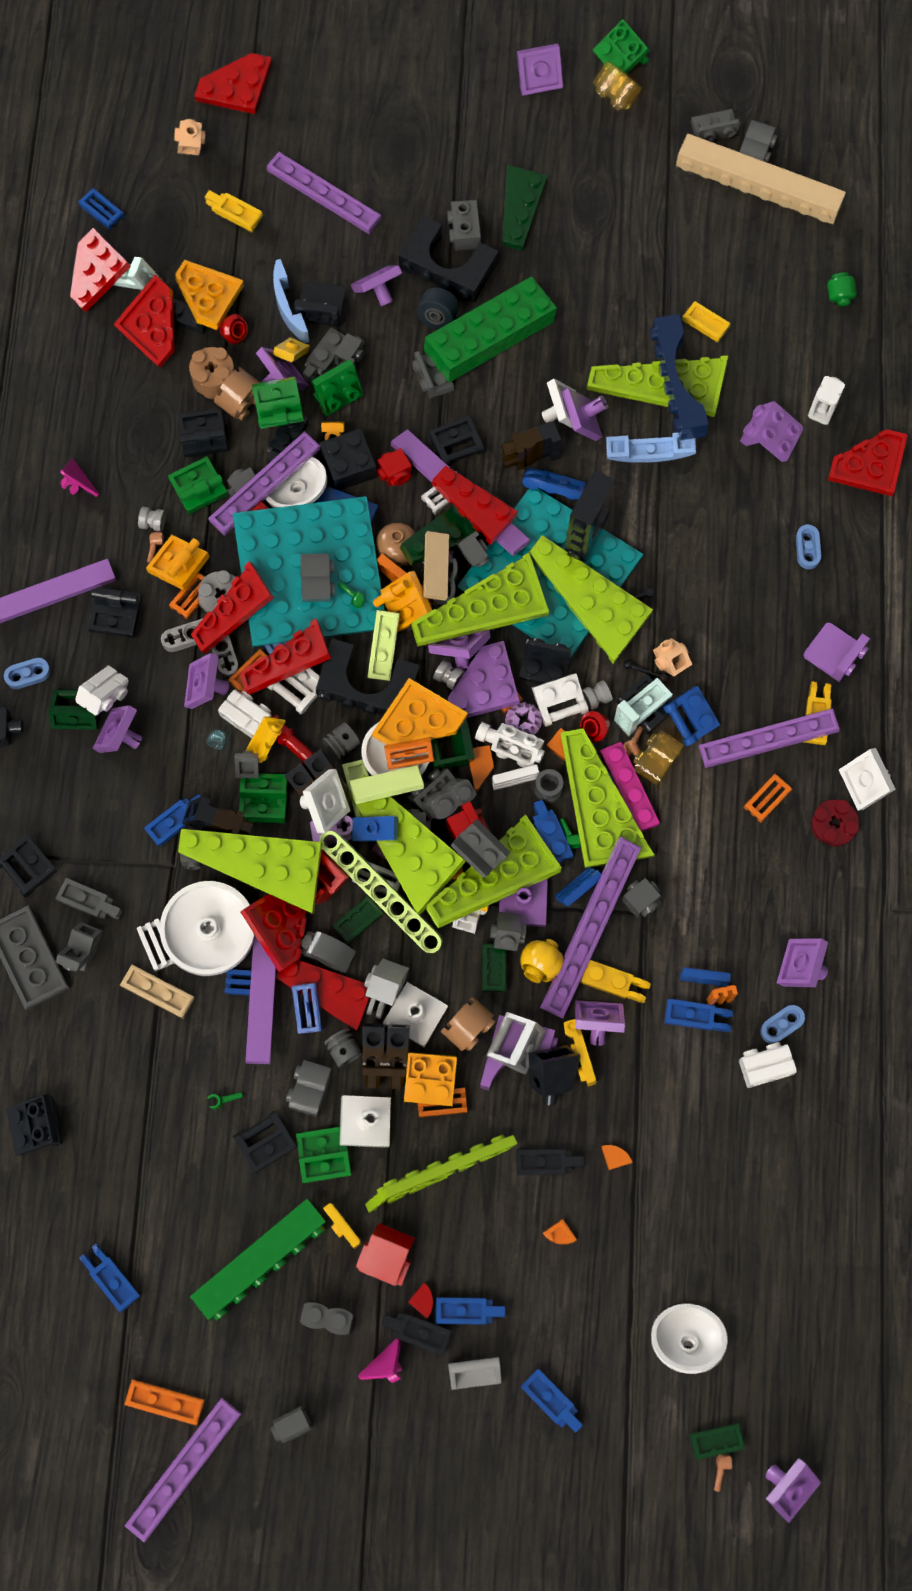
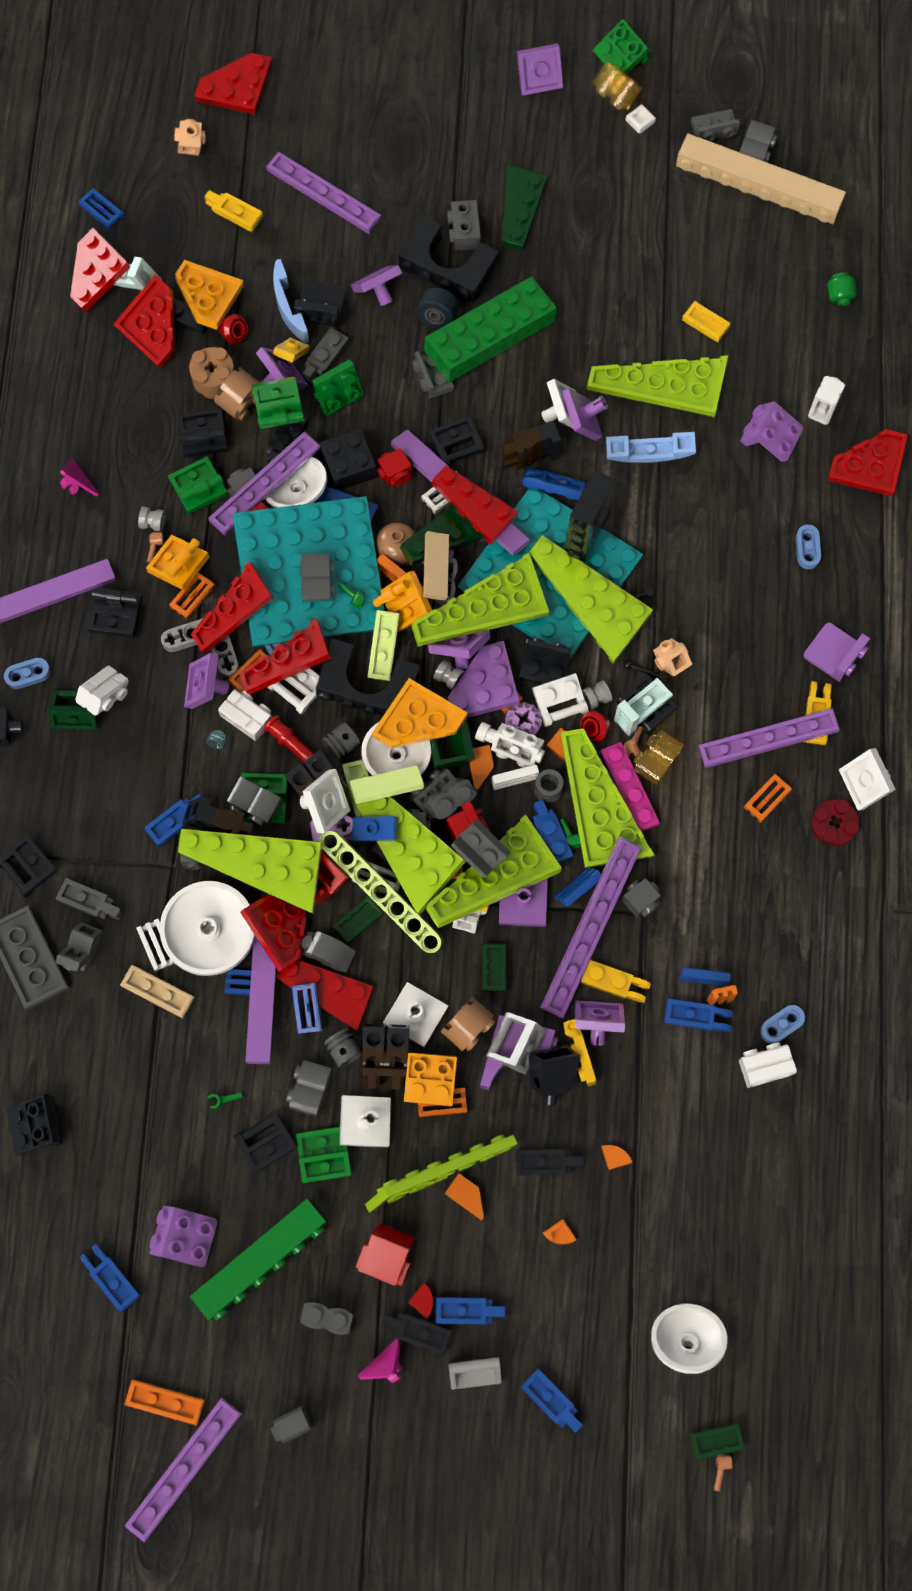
medium lavender tile [92,706,142,753] -> none
light grey plate [198,570,236,613] -> none
dark grey tile [234,751,259,778] -> none
yellow hinge [246,716,285,763] -> none
light orange tile [321,421,345,440] -> none
yellow plate [323,1203,361,1249] -> none
dark grey brick [334,333,365,370] -> none
light grey brick [364,959,409,1019] -> none
orange tile [384,737,434,770] -> none
dark grey brick [456,531,489,568] -> none
dark grey brick [490,912,526,951] -> none
yellow plant [520,939,564,983] -> none
dark blue arch [650,314,709,441] -> none
blue plate [663,686,720,746] -> none
medium lavender tile [766,1459,821,1523] -> none
medium lavender tile [777,939,828,987] -> none
none -> medium lavender bracket [150,1205,217,1267]
none -> dark grey brick [226,777,283,826]
none -> orange tile [445,1174,484,1221]
none -> white tile [626,105,656,134]

